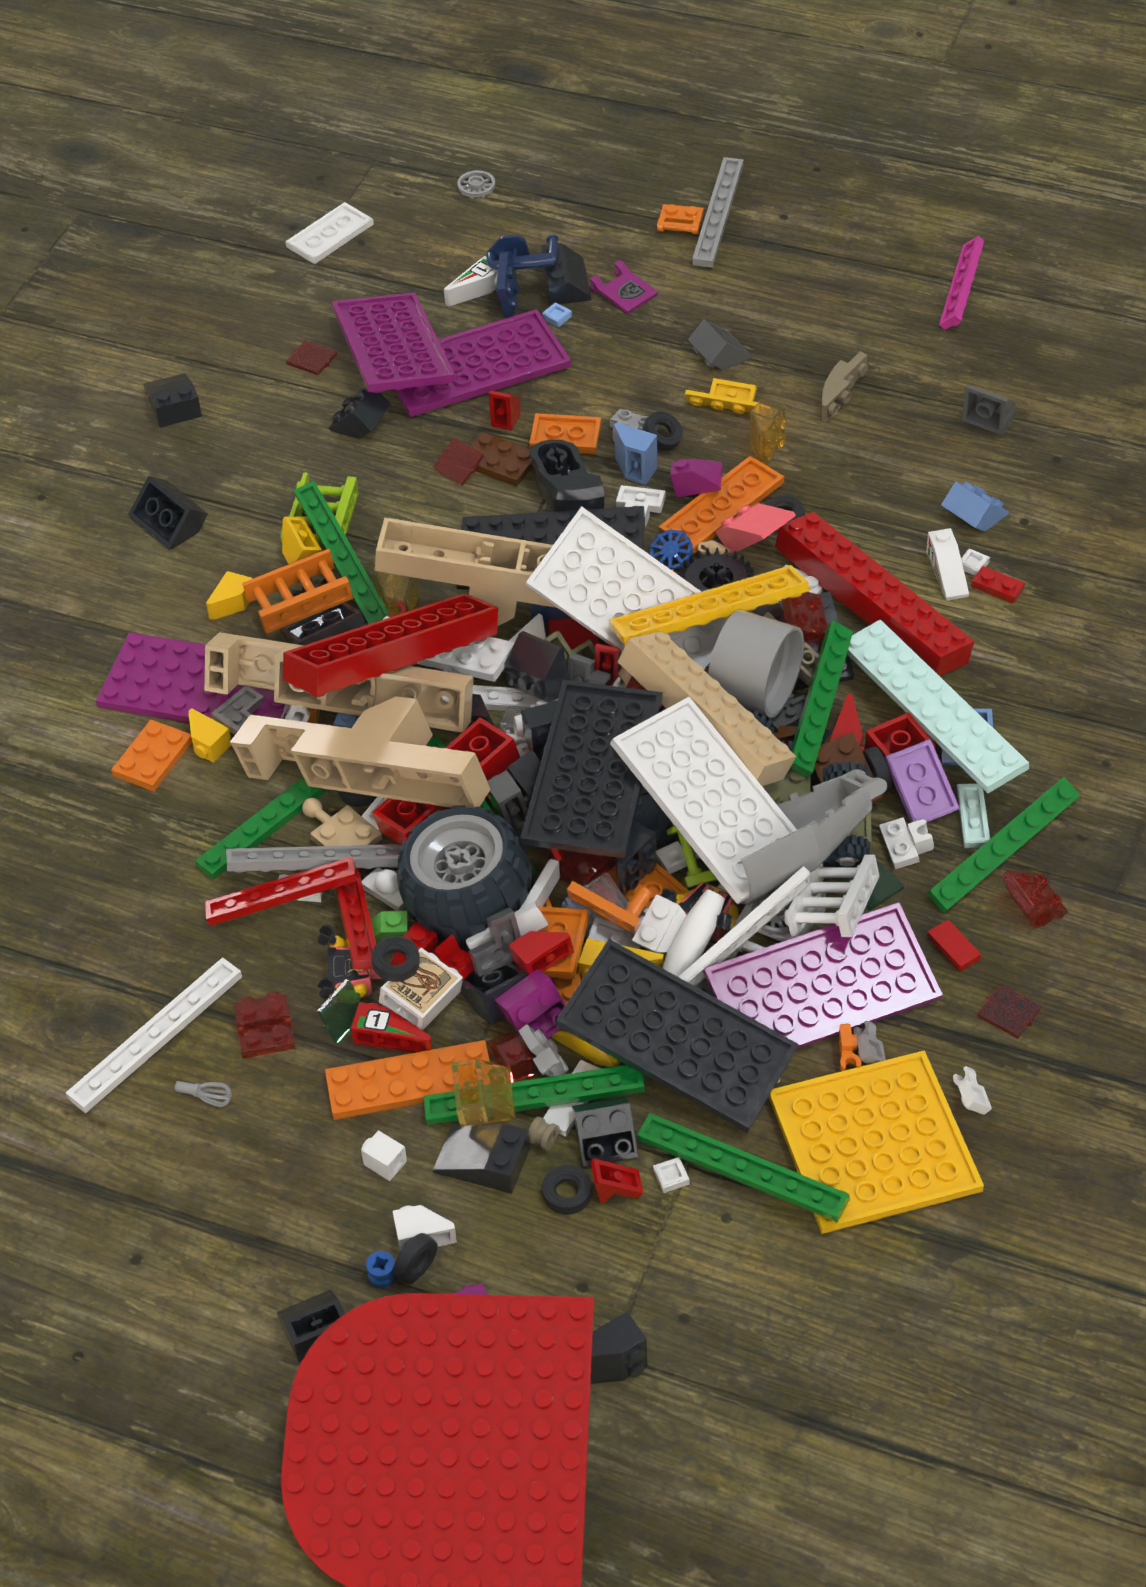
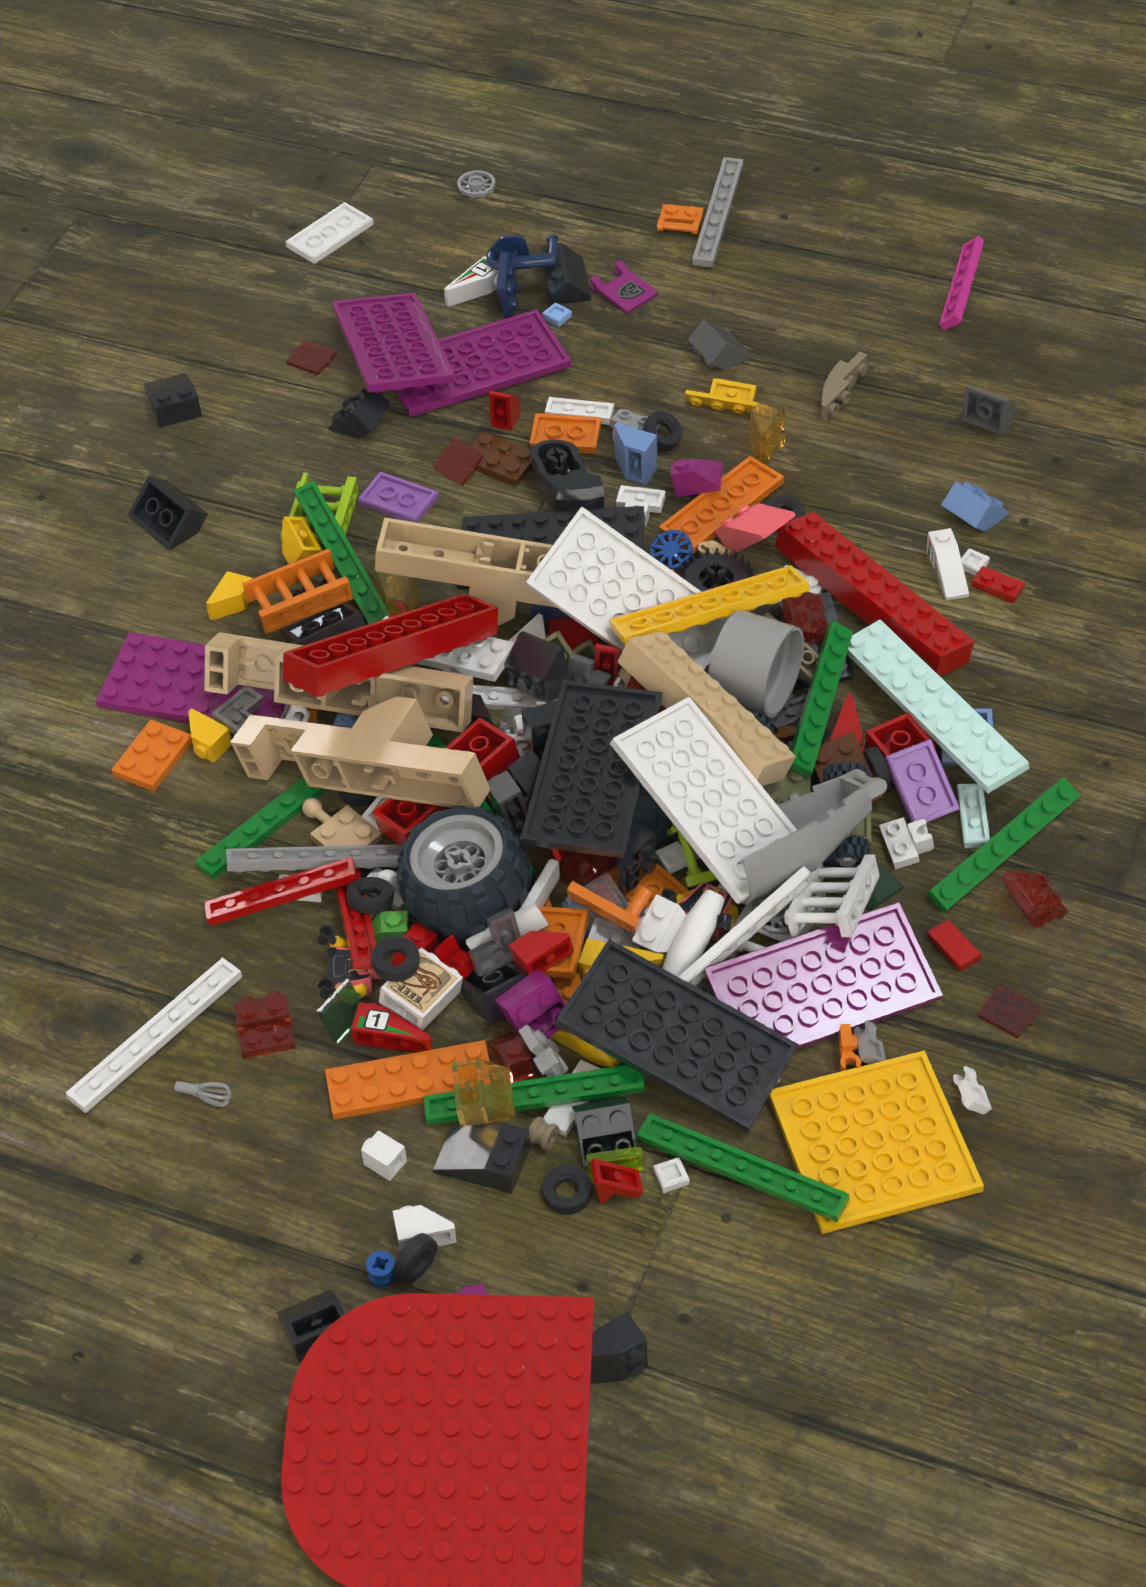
none -> black tyre [347,877,394,914]
none -> medium lavender tile [357,472,439,523]
none -> white plate [545,397,614,425]
none -> clear neon green tile [586,1147,644,1178]

